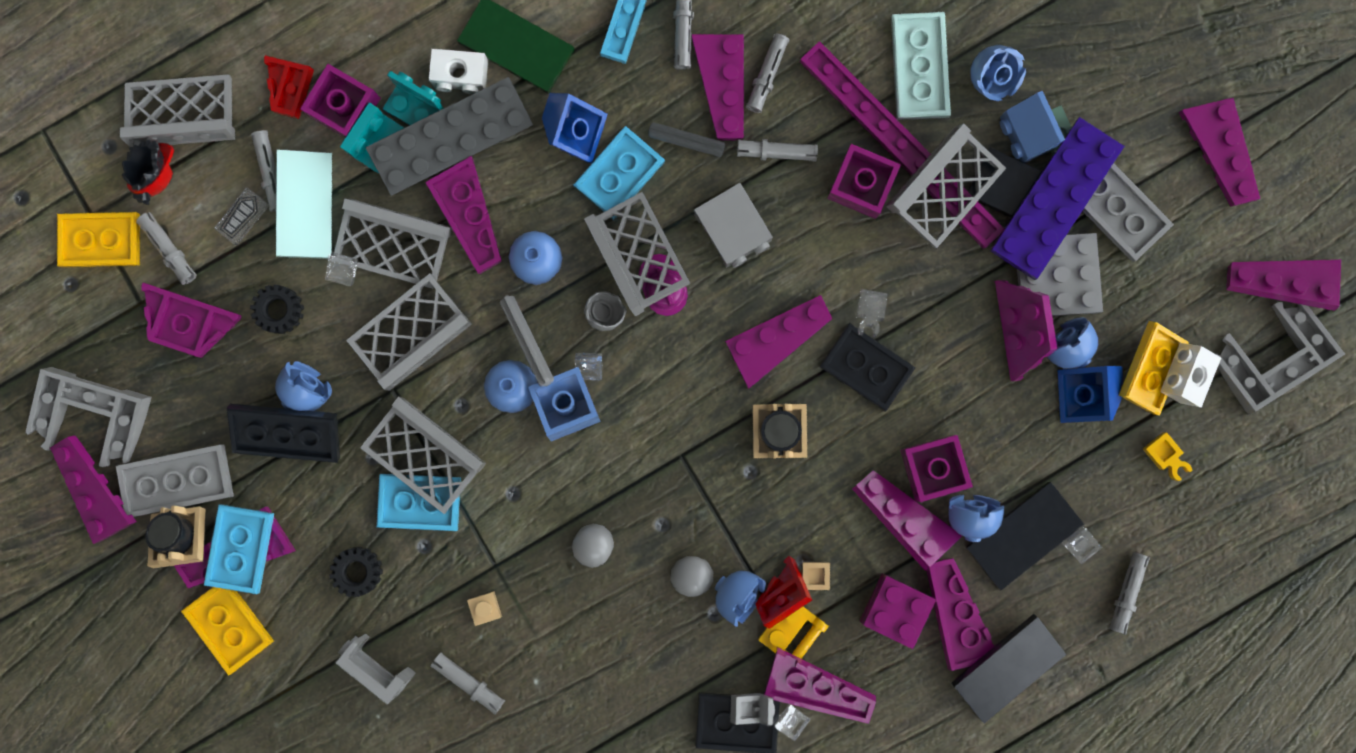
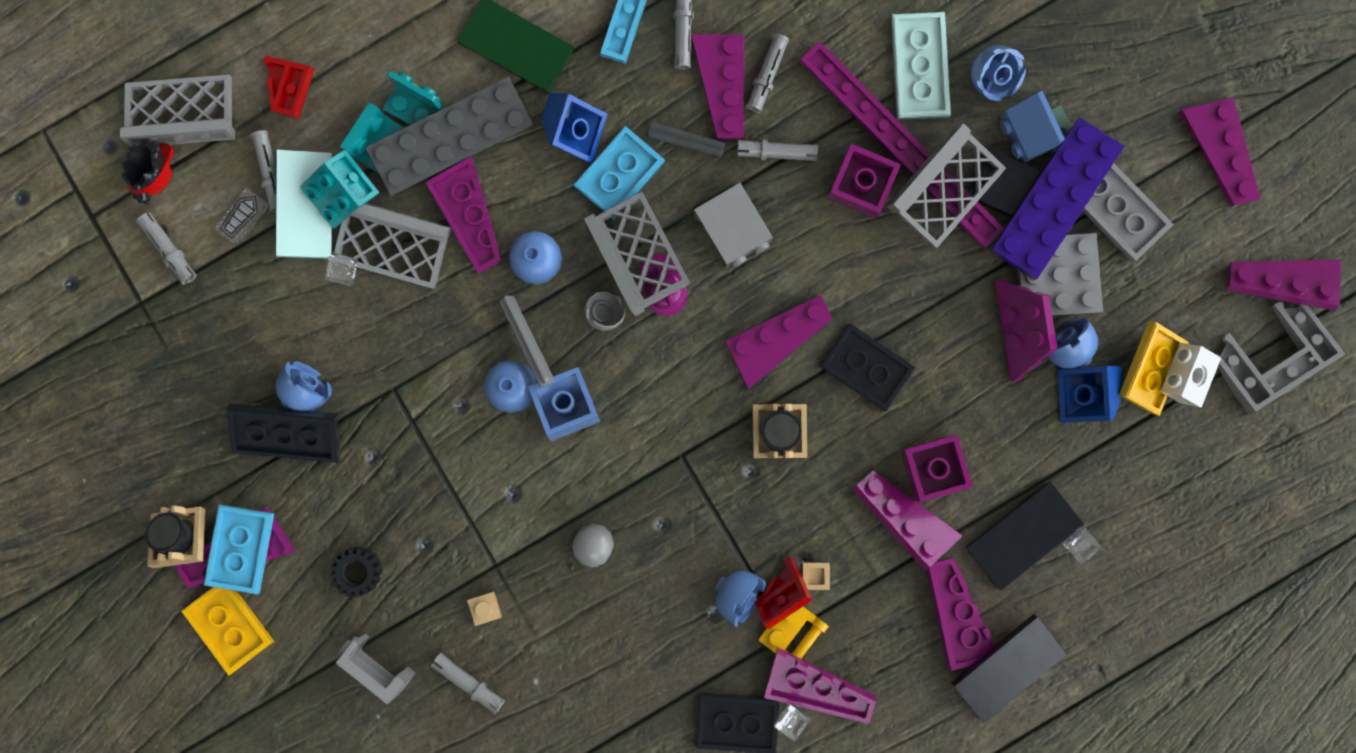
light grey wedge [25,367,152,467] -> none
magenta wing [50,435,137,544] -> none
yellow tile [57,212,140,267] -> none
light grey plate [116,444,234,517] -> none
magenta wing [141,282,242,358] -> none
black tyre [250,285,304,334] -> none
magenta brick [300,64,381,138] -> none
light grey fence [346,273,472,390] -> none
light grey fence [360,397,486,514] -> none
medium azure tile [377,474,461,531] -> none
white brick [429,49,488,94] -> none
clear plate [575,353,603,380] -> none
light grey hair [671,556,713,597] -> none
light grey bracket [731,693,775,726] -> none
clear plate [856,289,888,338] -> none
magenta brick [860,573,936,649] -> none
medium blue cylinder [948,495,1004,542] -> none
light grey pin [1109,552,1150,635] -> none
yellow plate [1143,432,1193,481] -> none
none -> teal bracket [300,150,379,228]

